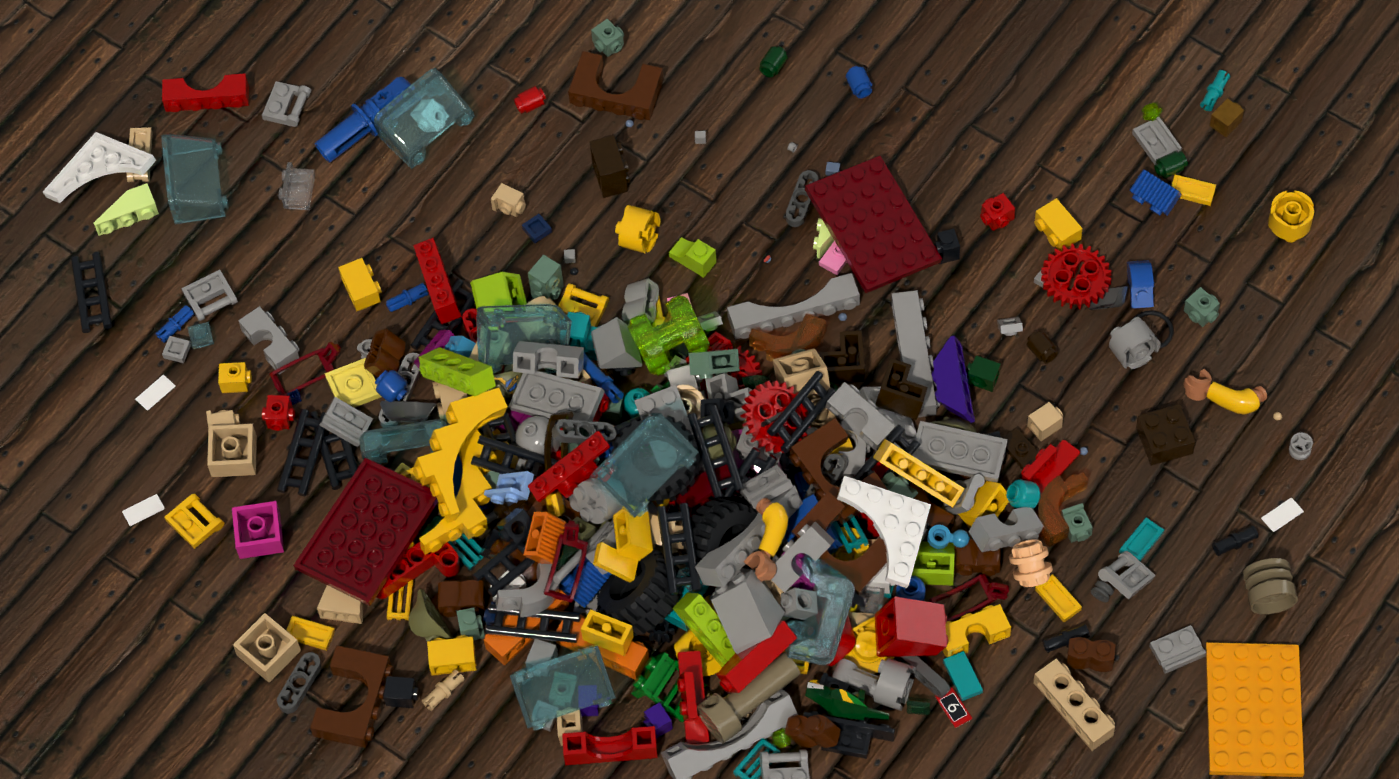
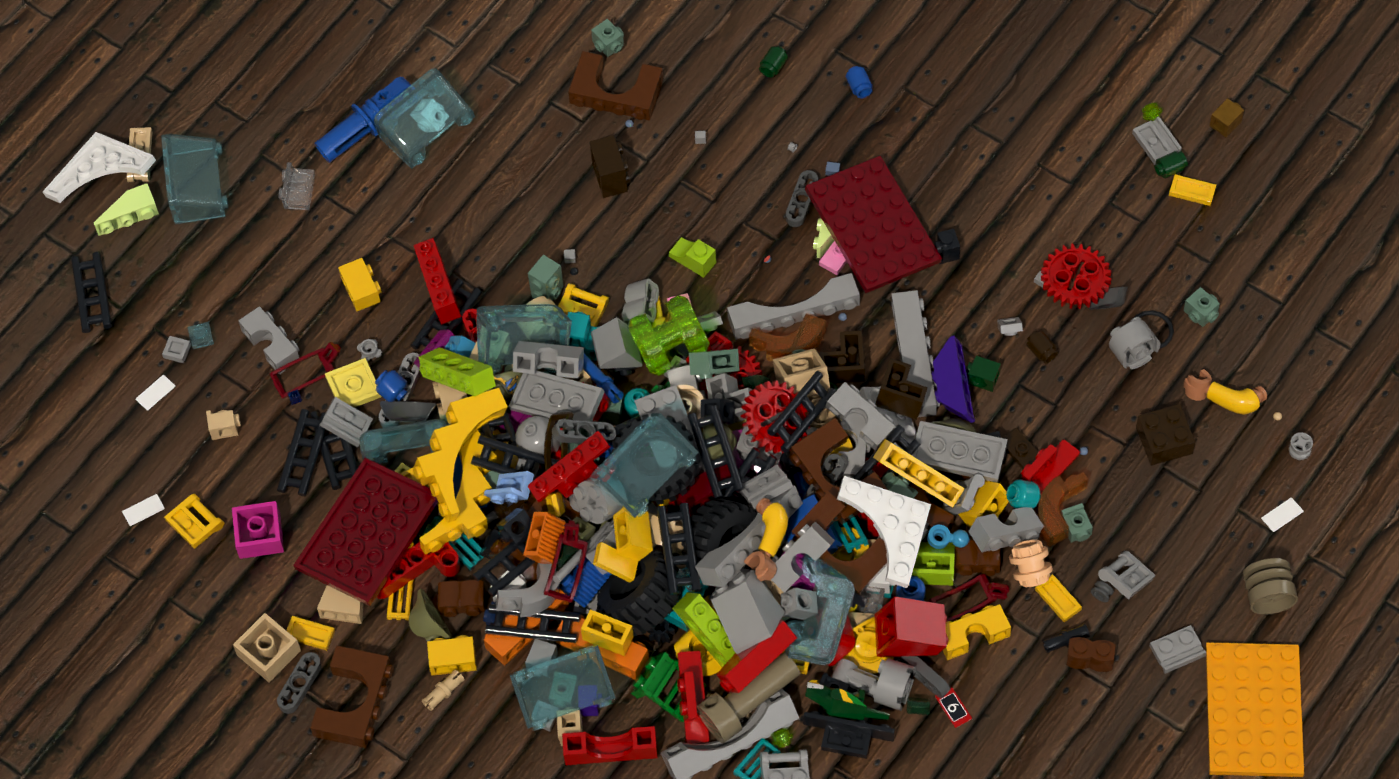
blue axle [155,306,194,343] -> none
red arch [162,73,249,112] -> none
light grey plate [181,270,238,321] -> none
tan brick [207,424,257,477] -> none
yellow brick [218,362,252,393] -> none
light grey plate [262,81,311,127] -> none
red brick [262,395,295,431] -> none
reddish brown brick [364,329,405,378] -> none
black brick [384,676,419,708] -> none
blue axle [386,283,429,312] -> none
sand green brick [456,608,485,640] -> none
lime slope [470,272,527,324] -> none
tan brick [491,183,526,217] -> none
red brick [513,86,546,114] -> none
dark blue plate [522,214,552,243] -> none
yellow brick [615,205,660,253] -> none
dark purple plate [643,702,673,738] -> none
reddish brown brick [784,715,841,748] -> none
teal tile [943,651,983,701] -> none
red brick [980,193,1015,231] -> none
tan brick [1027,402,1063,441] -> none
yellow brick [1034,198,1083,252] -> none
tan brick [1034,659,1115,751] -> none
teal tile [1119,517,1164,562] -> none
blue brick [1127,260,1154,308] -> none
blue brick [1129,169,1182,216] -> none
teal pin [1200,70,1230,111] -> none
black pin [1212,525,1258,556] -> none
yellow brick [1268,191,1314,243] -> none

